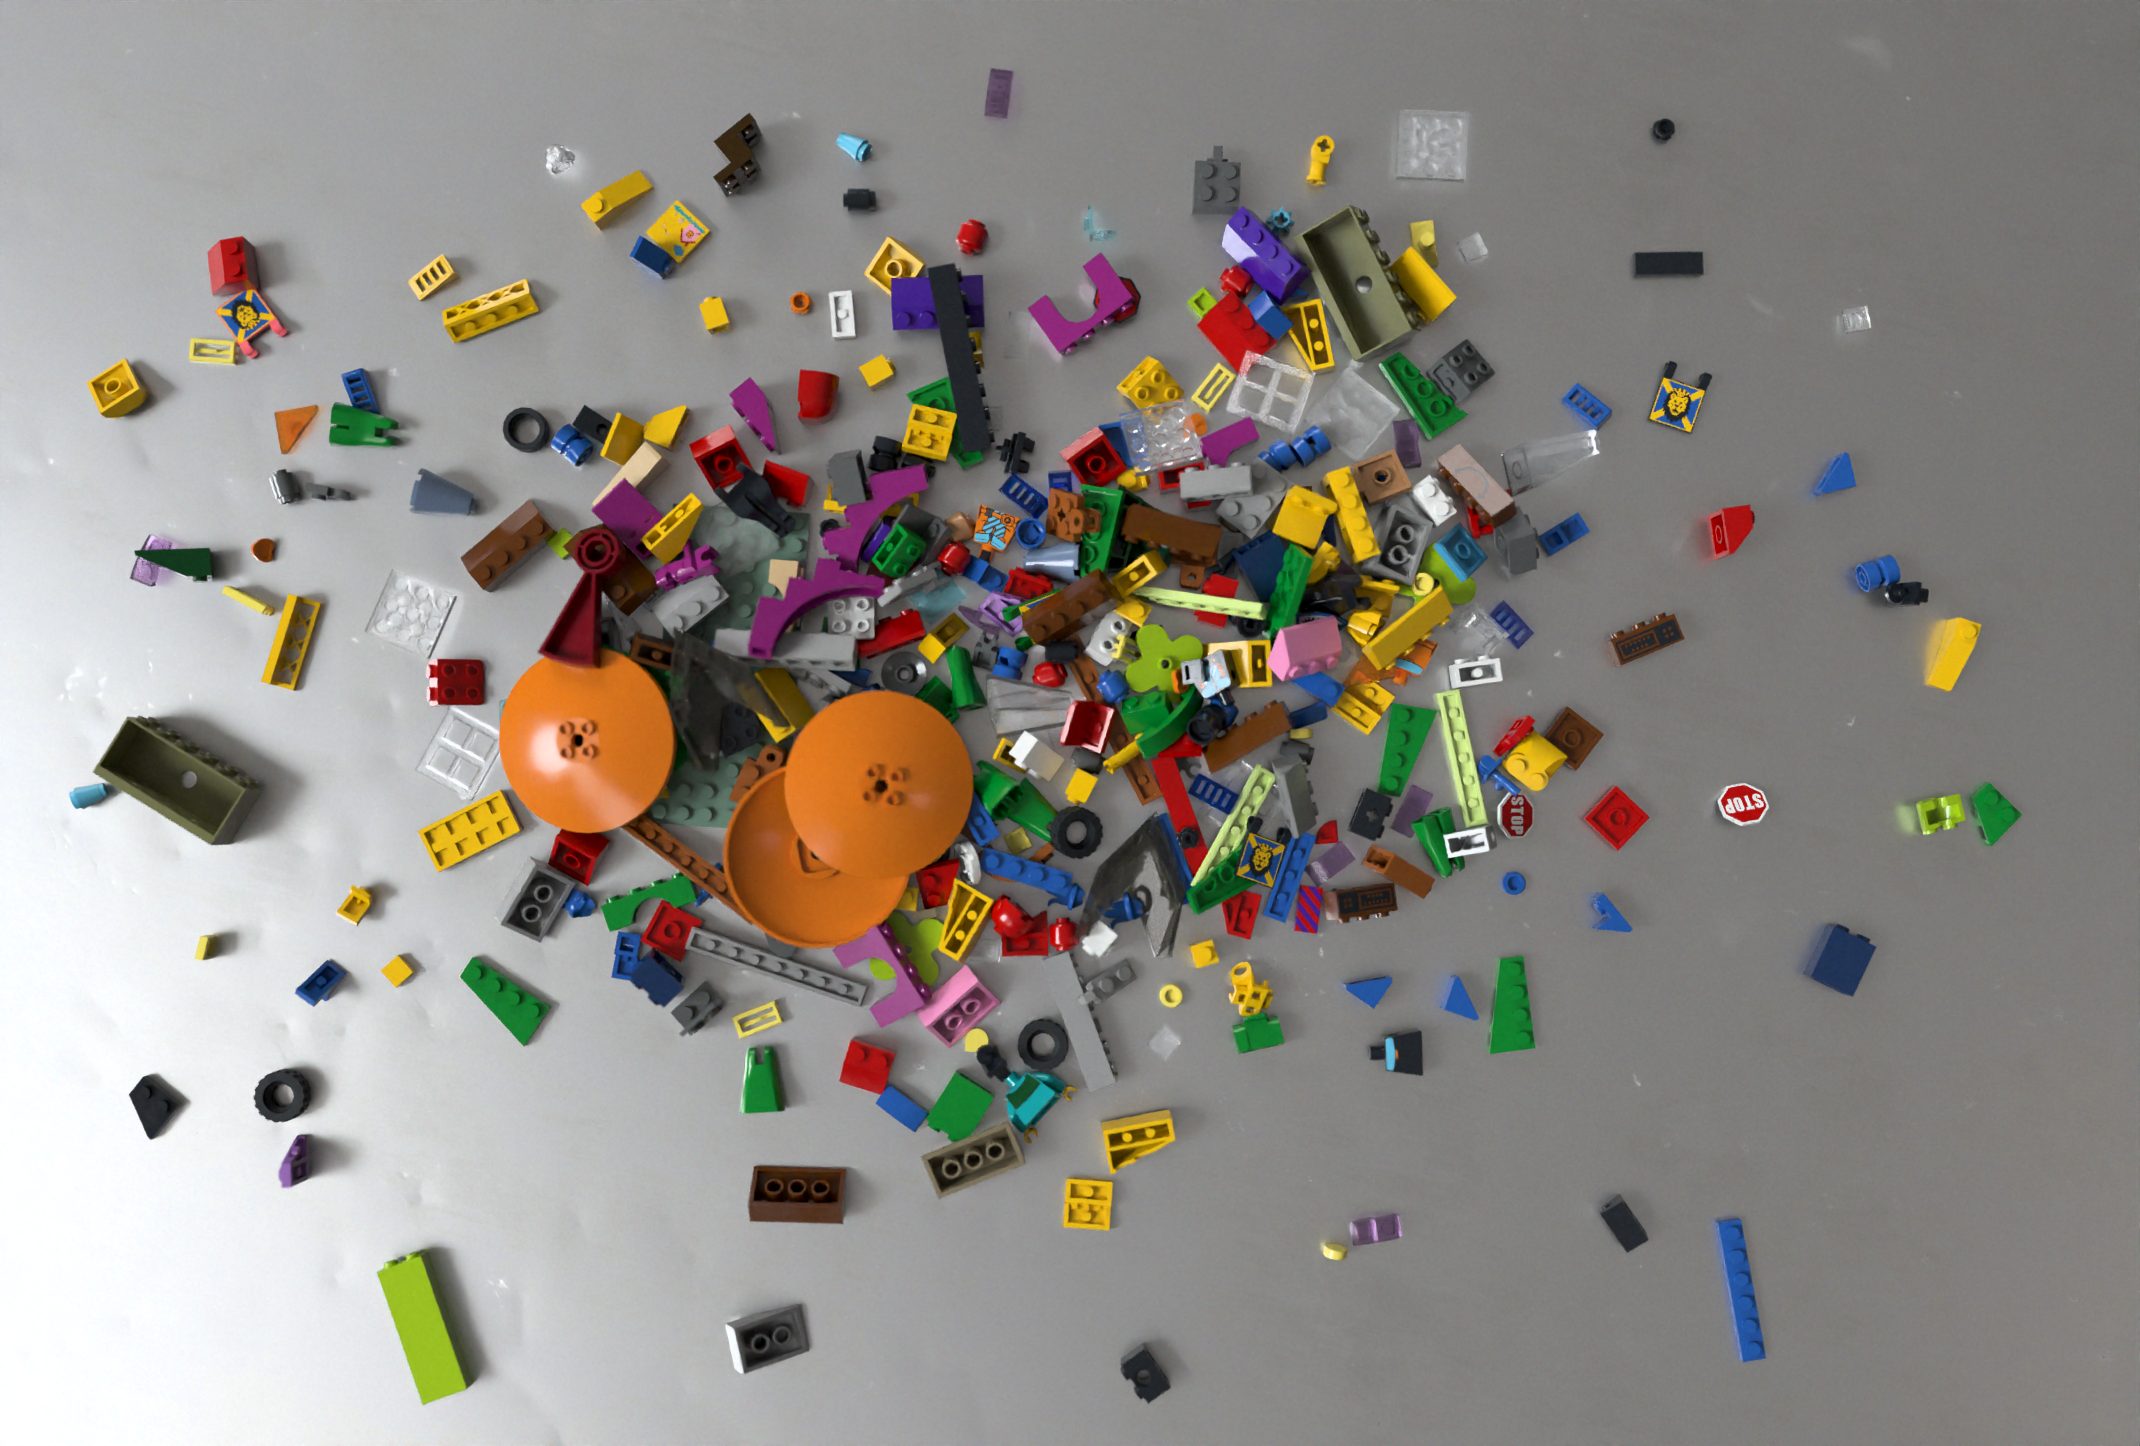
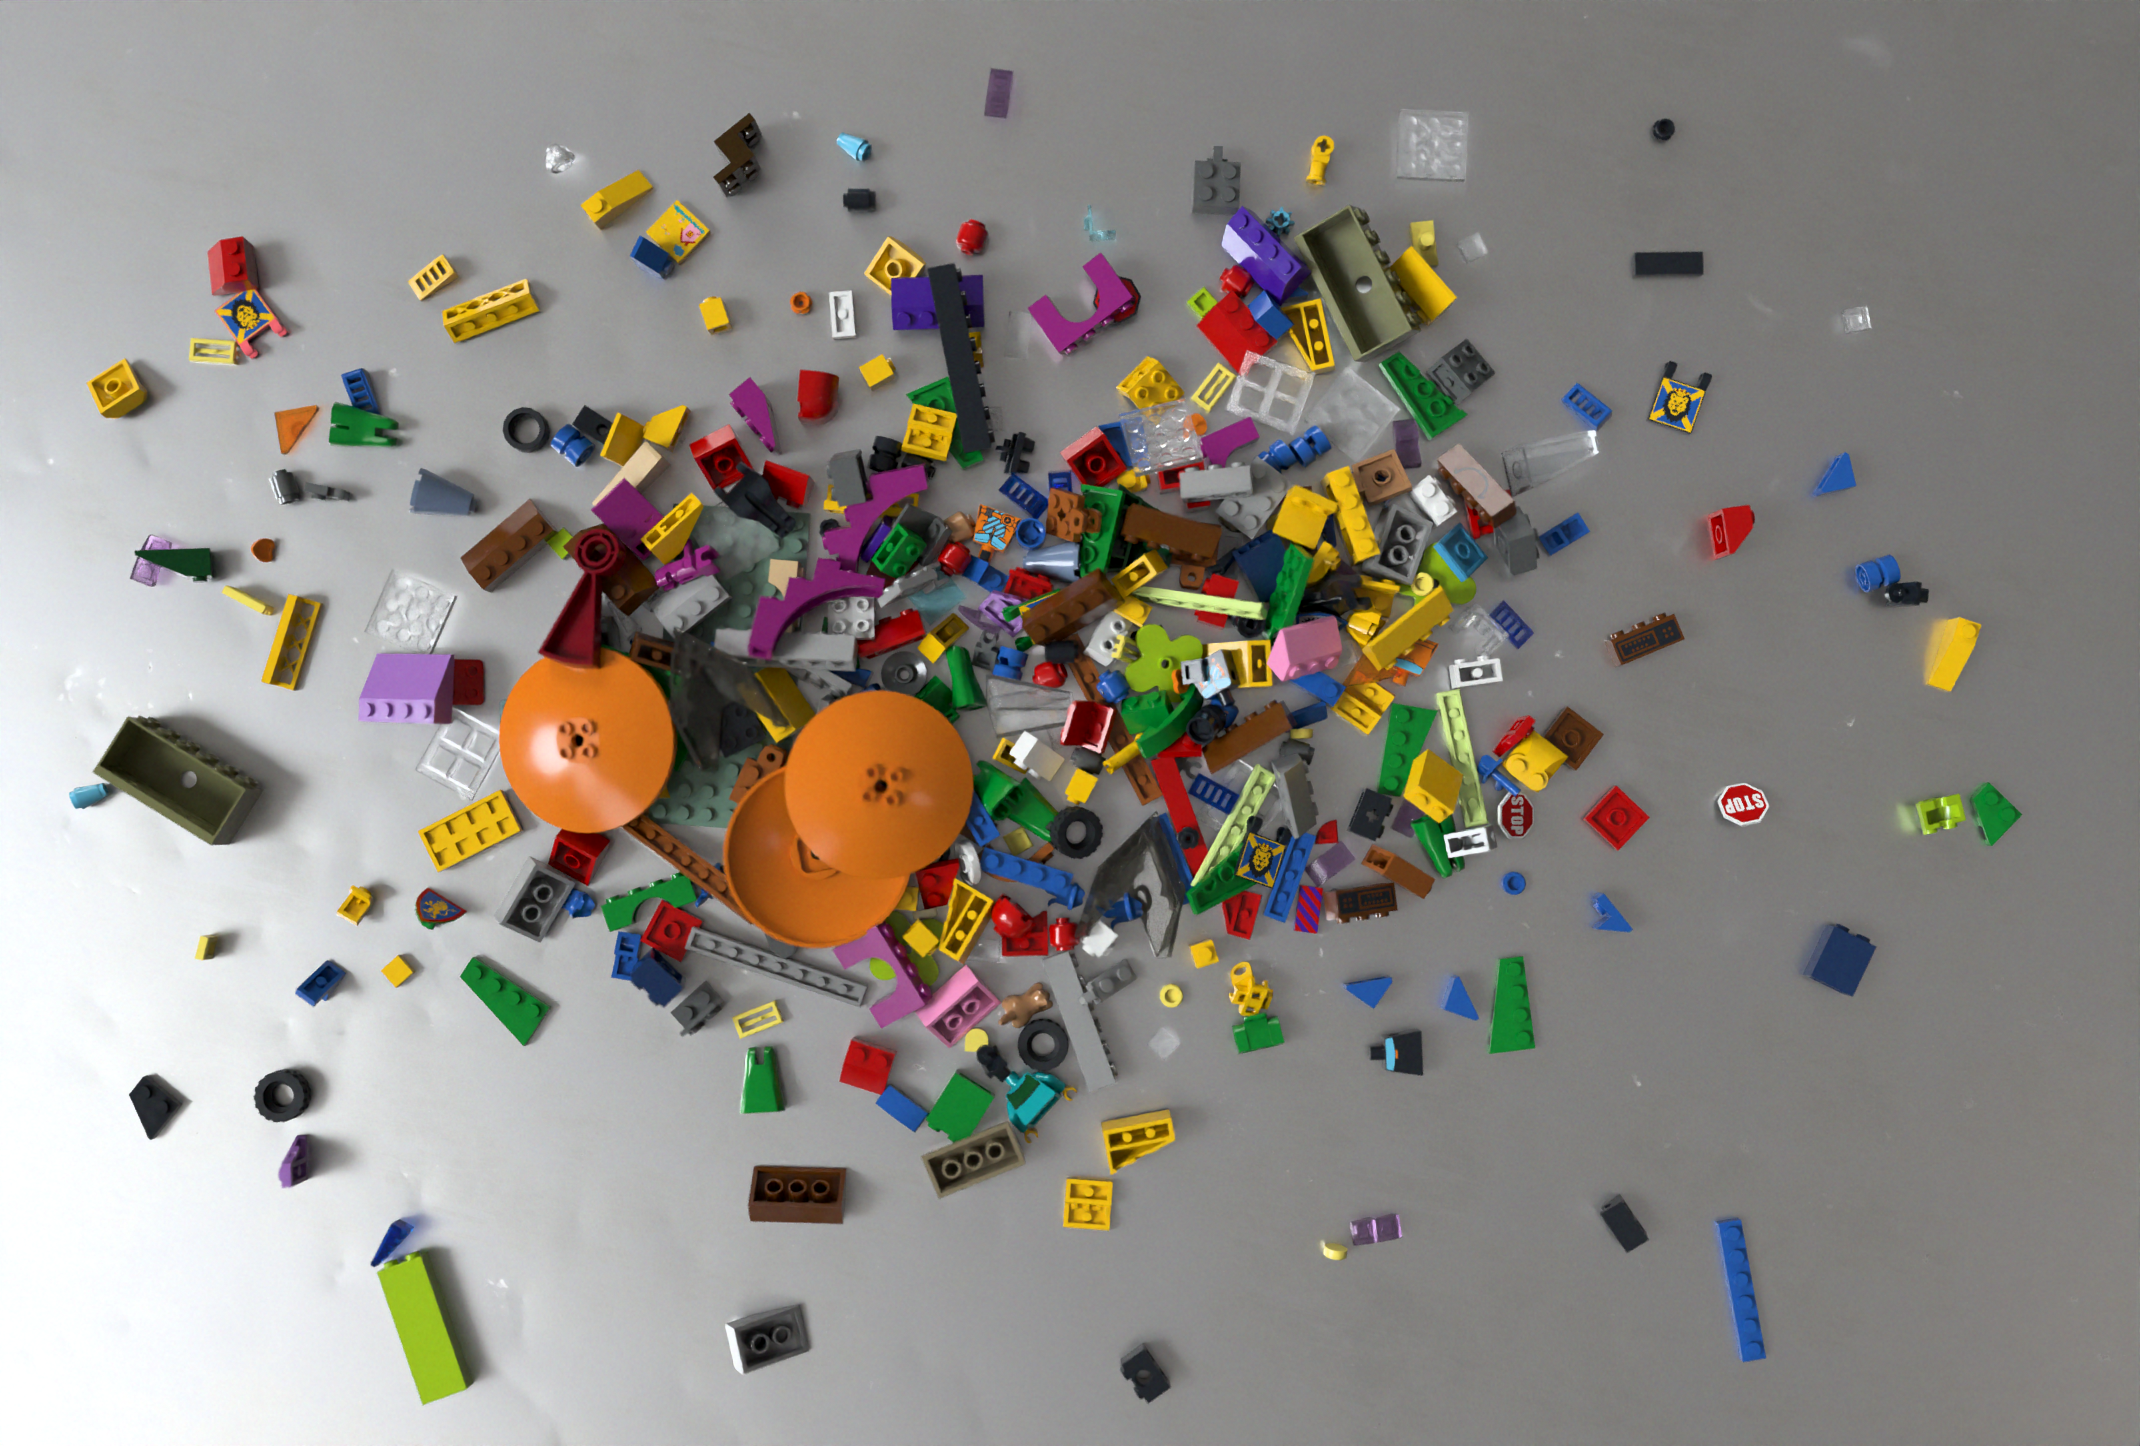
none -> medium lavender slope [359,653,454,724]
none -> clear blue slope [370,1219,414,1268]
none -> shield [415,888,467,930]
none -> yellow brick [902,918,939,957]
none -> medium nougat animal [998,982,1053,1028]
none -> yellow brick [1403,749,1463,823]

